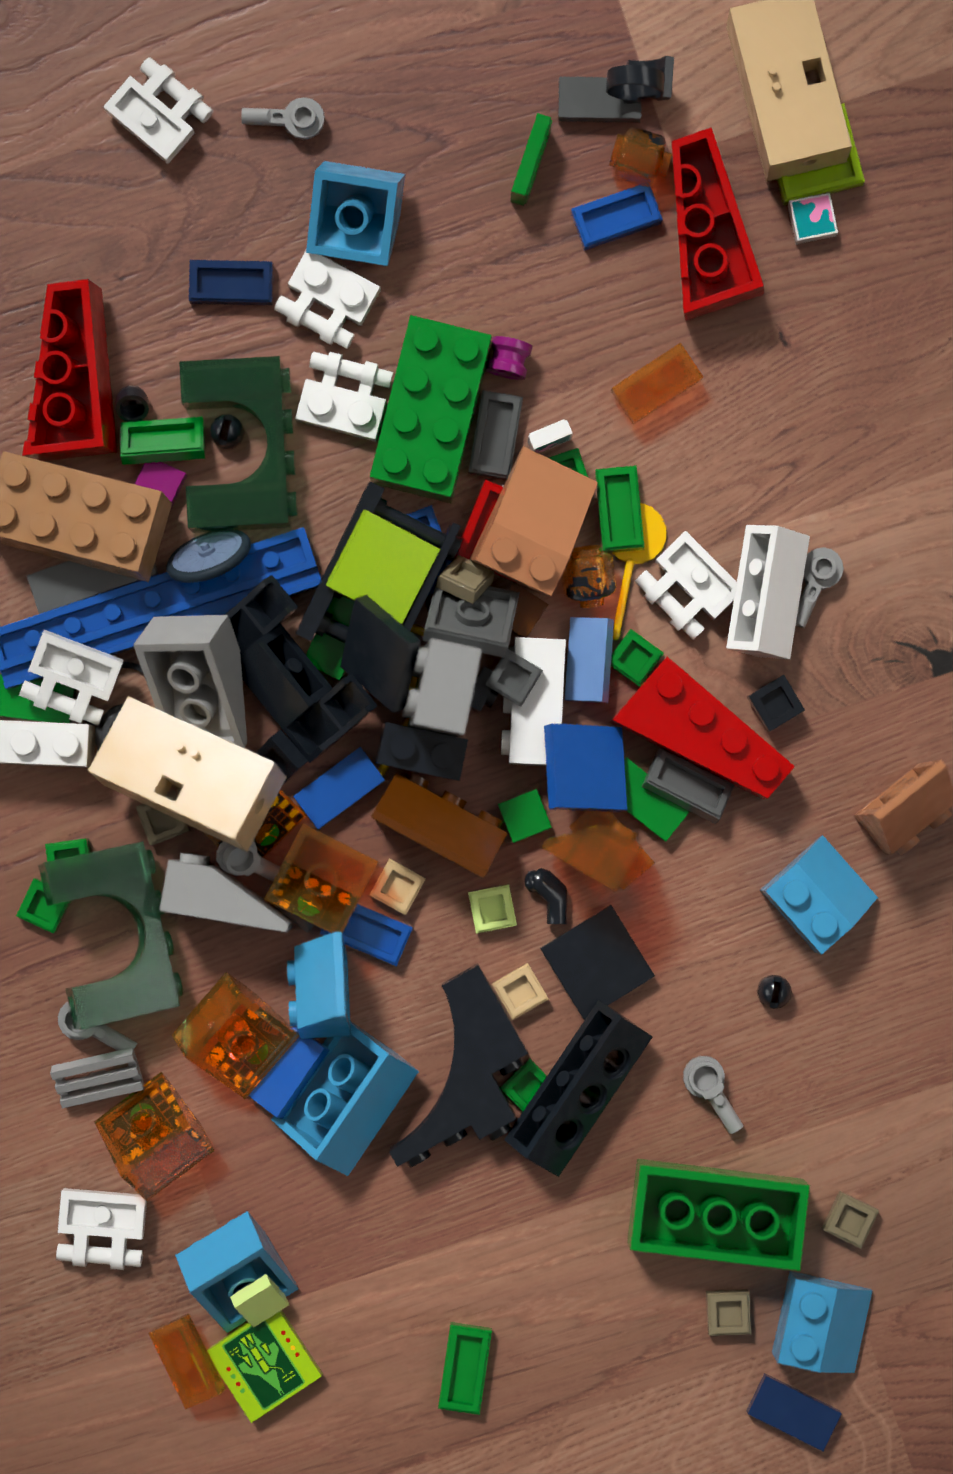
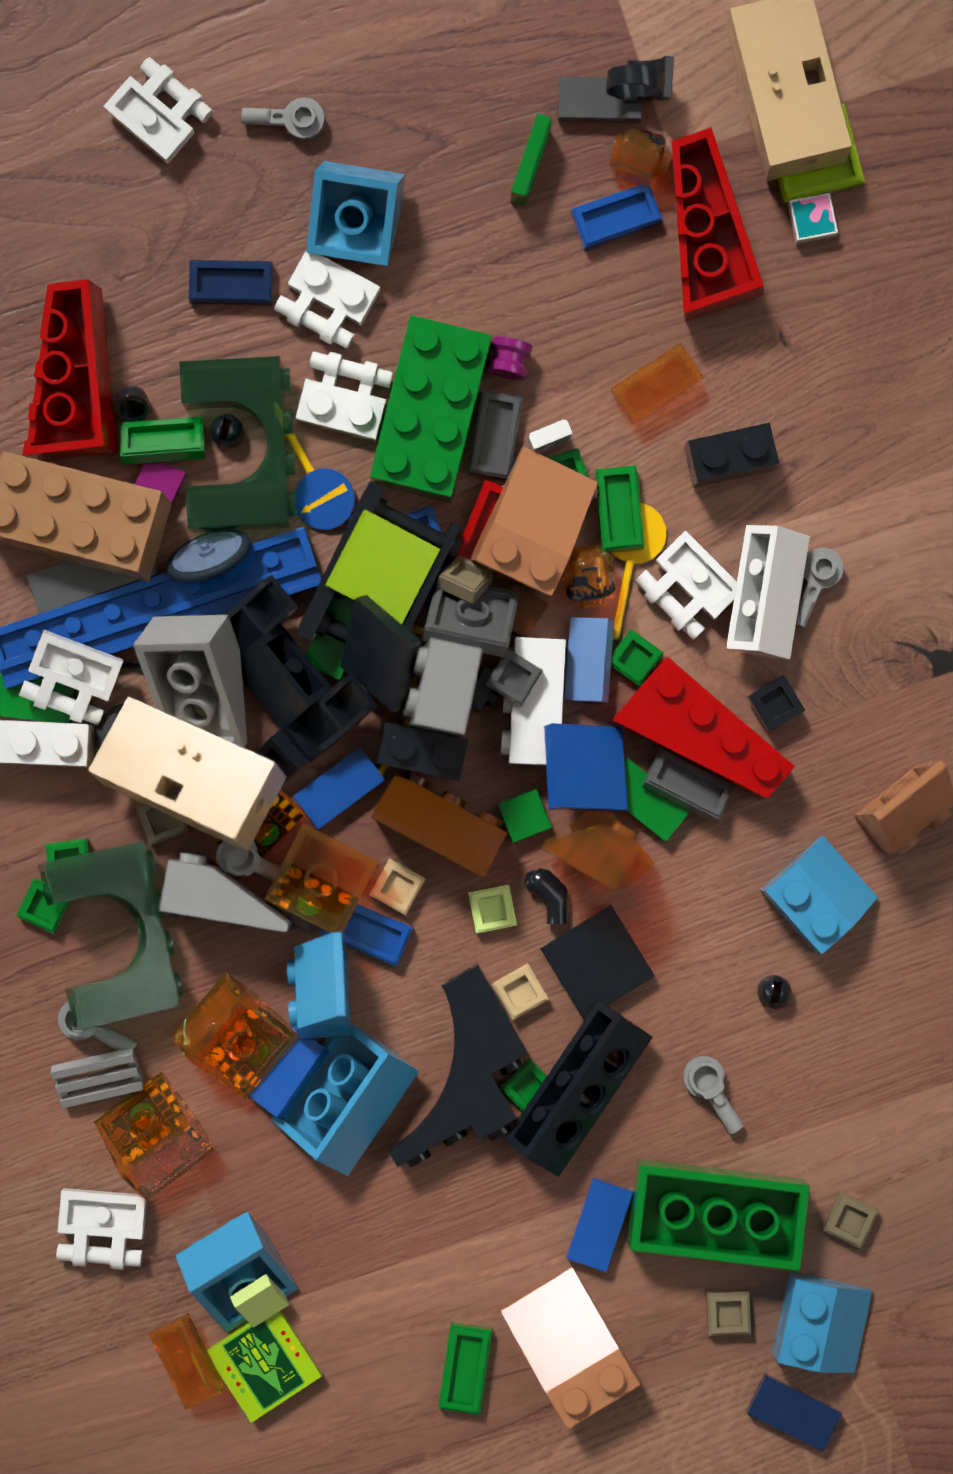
none -> blue piece [271,404,356,530]
none -> slope [501,1266,640,1430]
none -> blue tile [566,1177,633,1272]
none -> black brick [684,422,779,488]

